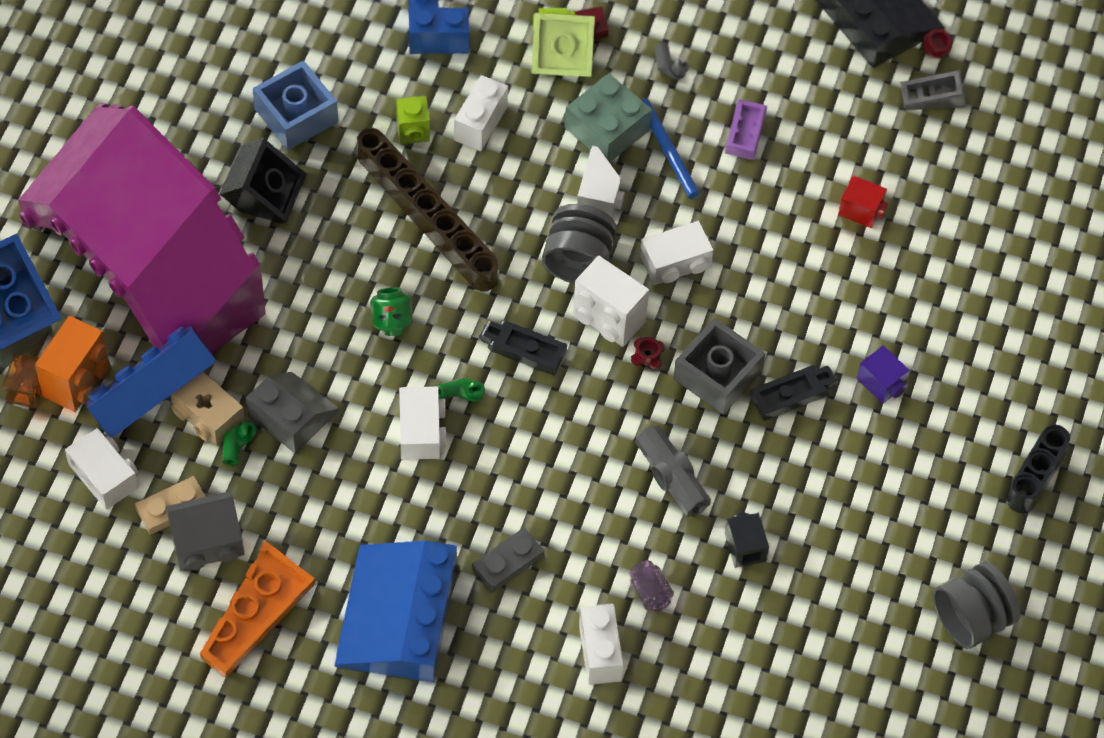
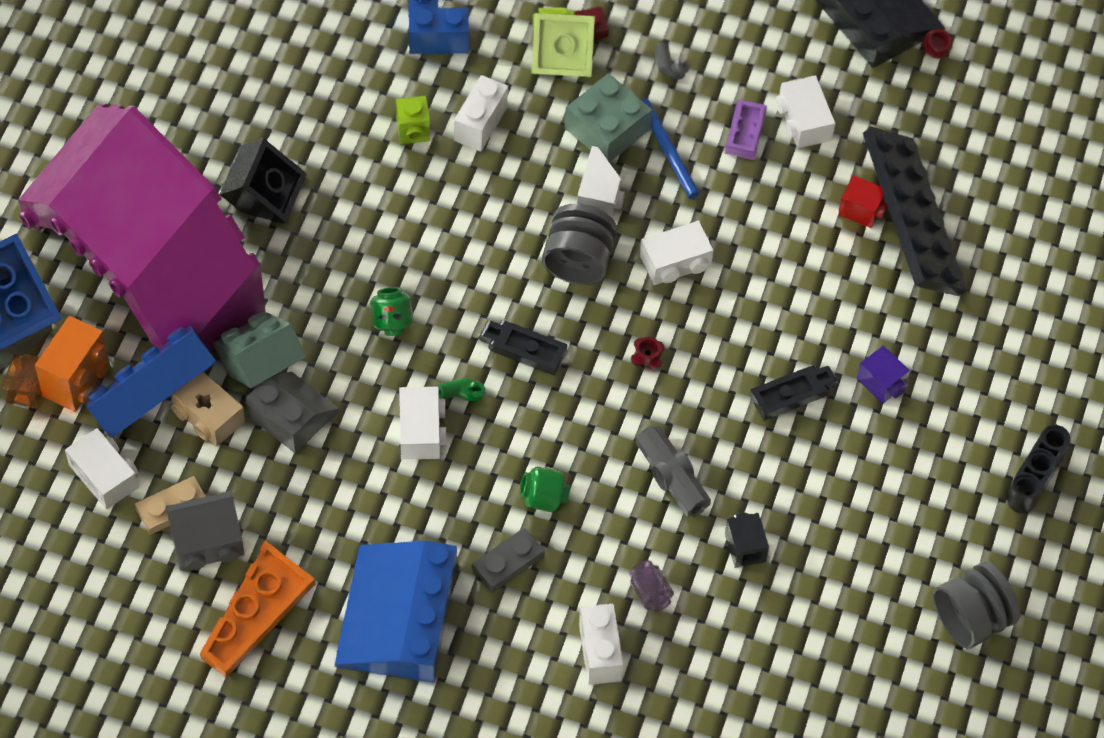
green arm [222,421,257,466] -> none
medium blue brick [252,60,339,151] -> none
dark brown beam [357,128,498,292] -> none
white brick [573,255,649,347] -> none
dark grey brick [673,318,765,415] -> none
flat silver slope [900,70,966,110] -> none
none -> sand green brick [213,312,306,388]
none -> green head [519,466,570,512]
none -> white brick [776,75,835,148]
none -> black plate [862,126,967,296]

